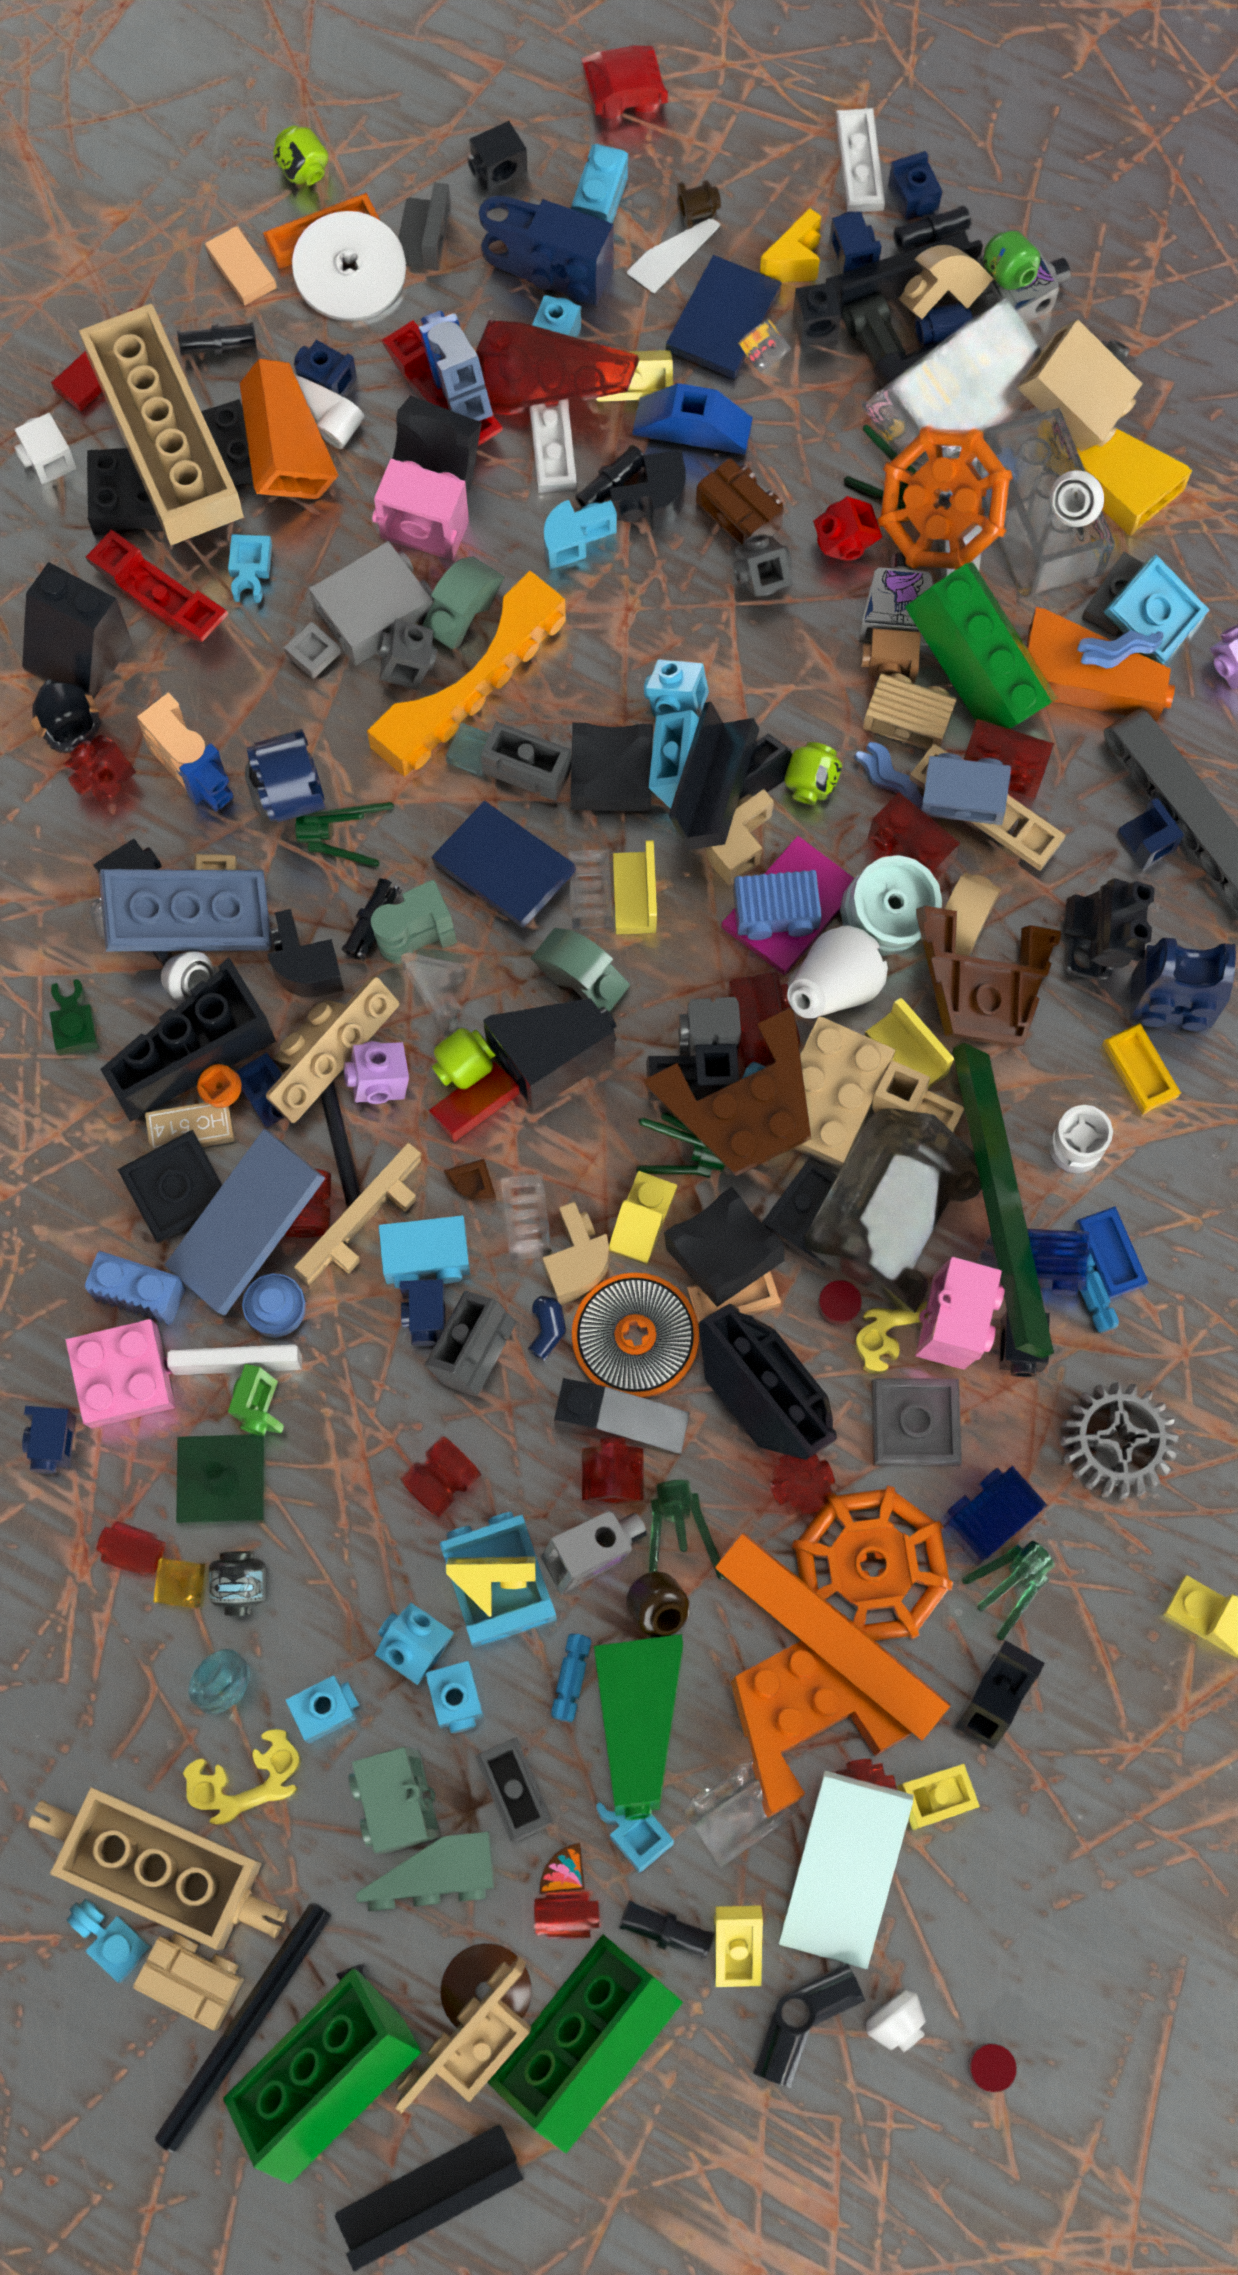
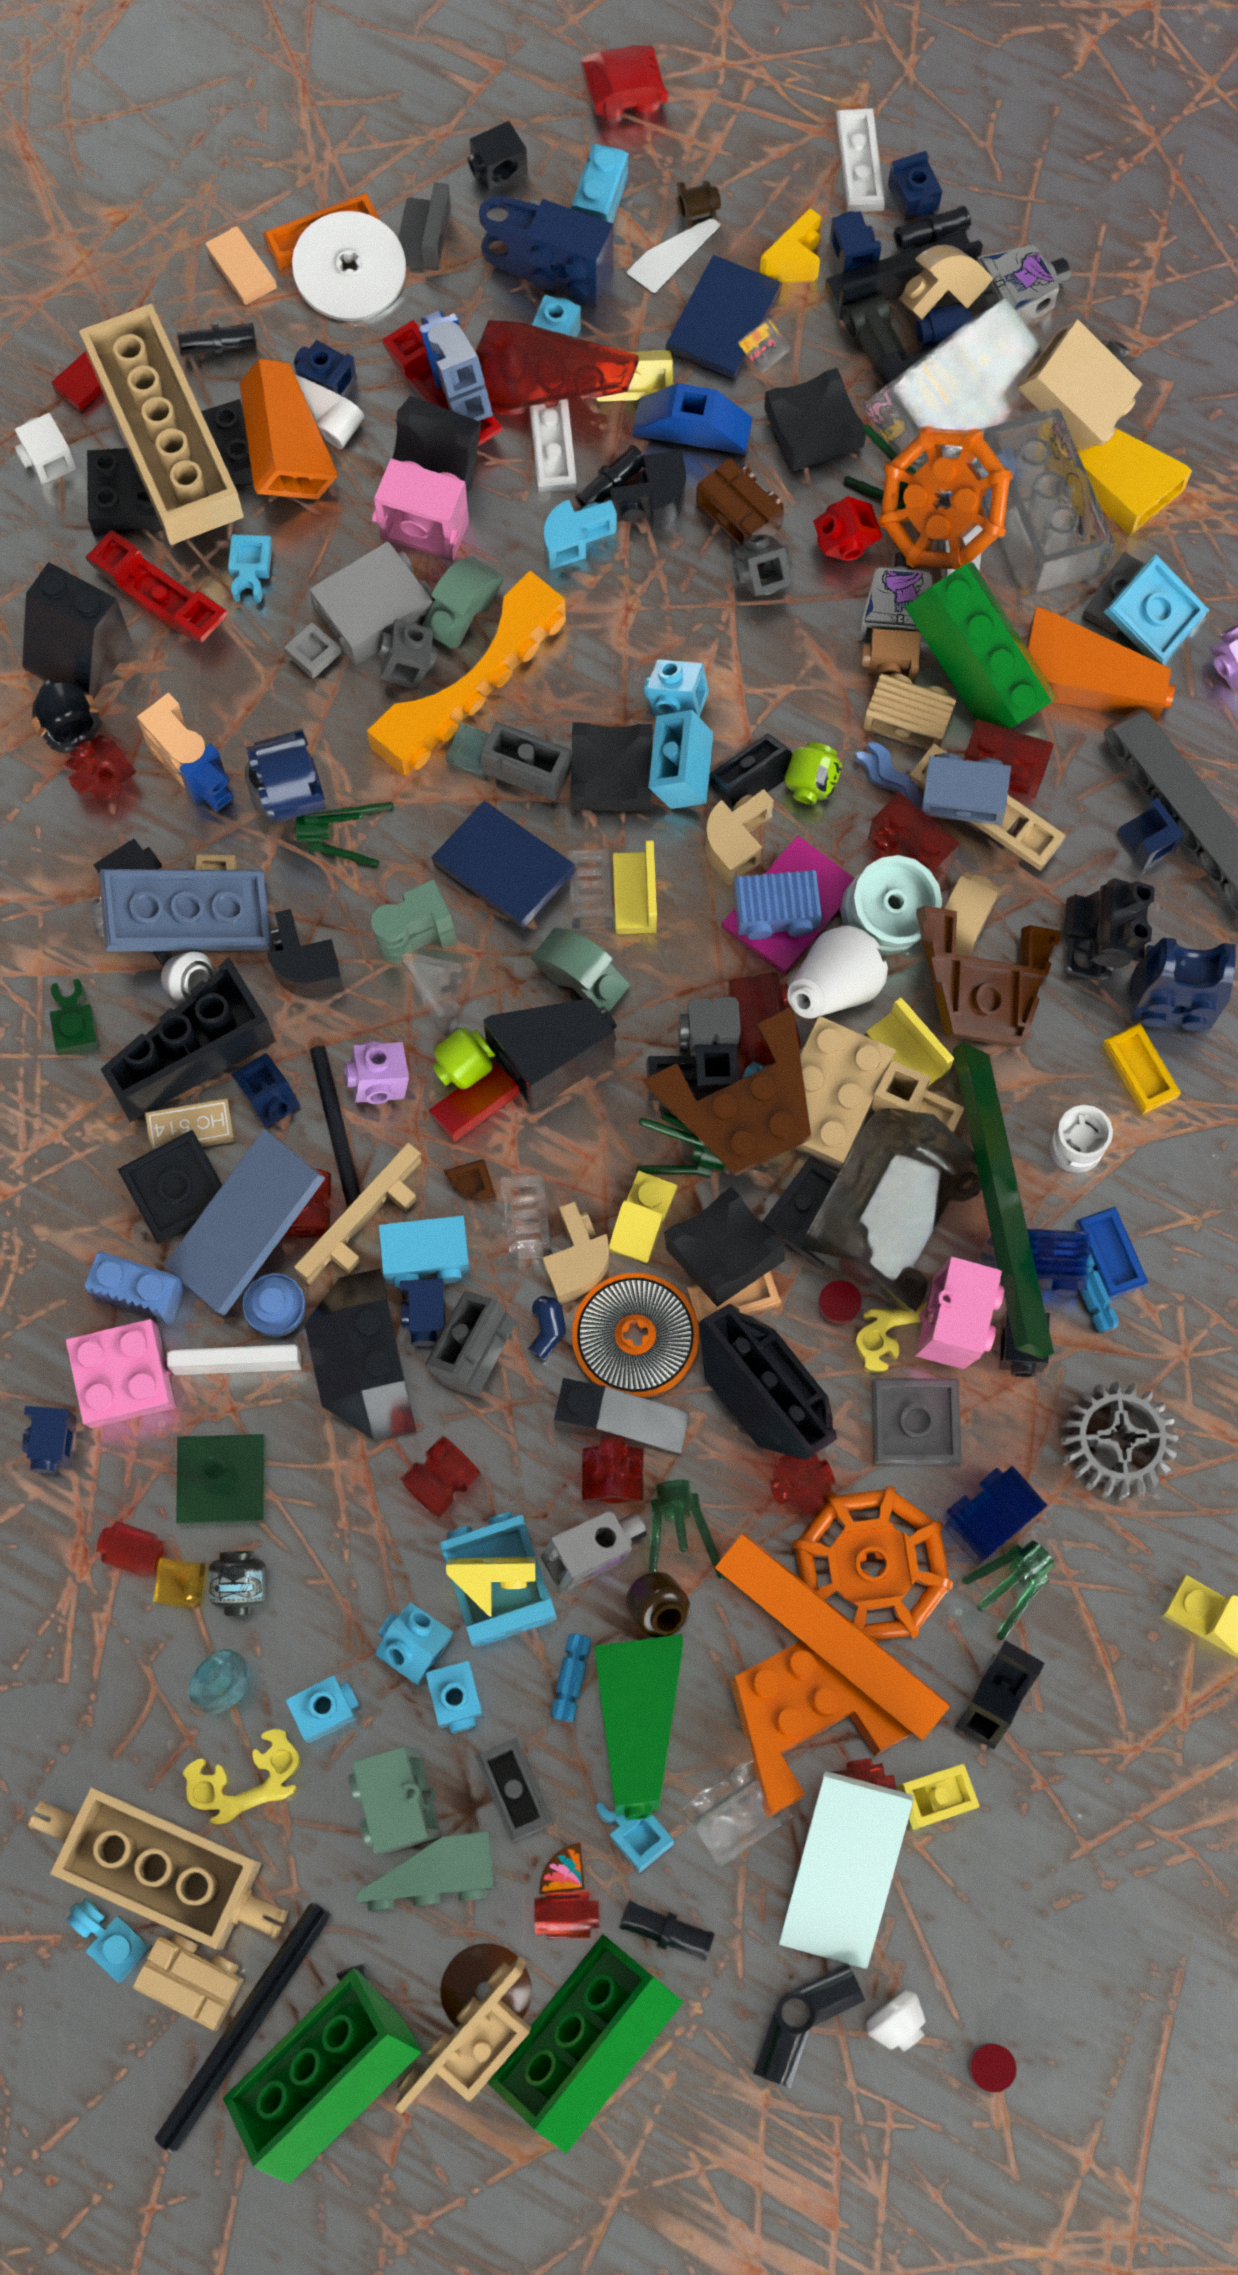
orange tile [197,1064,242,1108] -> none
bright green bracket [228,1364,284,1436] -> none
tan bracket [266,976,399,1123] -> none
lime head [273,125,328,185] -> none
black panel [335,2125,525,2272] -> none
black pin [341,878,402,962] -> none
black panel [669,702,760,850] -> none
light yellow slope [714,1906,763,1987] -> none
black brick [793,282,841,347] -> none
bright green head [983,231,1041,290] -> none
white cone [1050,470,1104,527] -> none
medium blue hair [1077,631,1164,668] -> none
none -> black wedge [304,1268,417,1442]
none -> black brick [764,368,866,471]

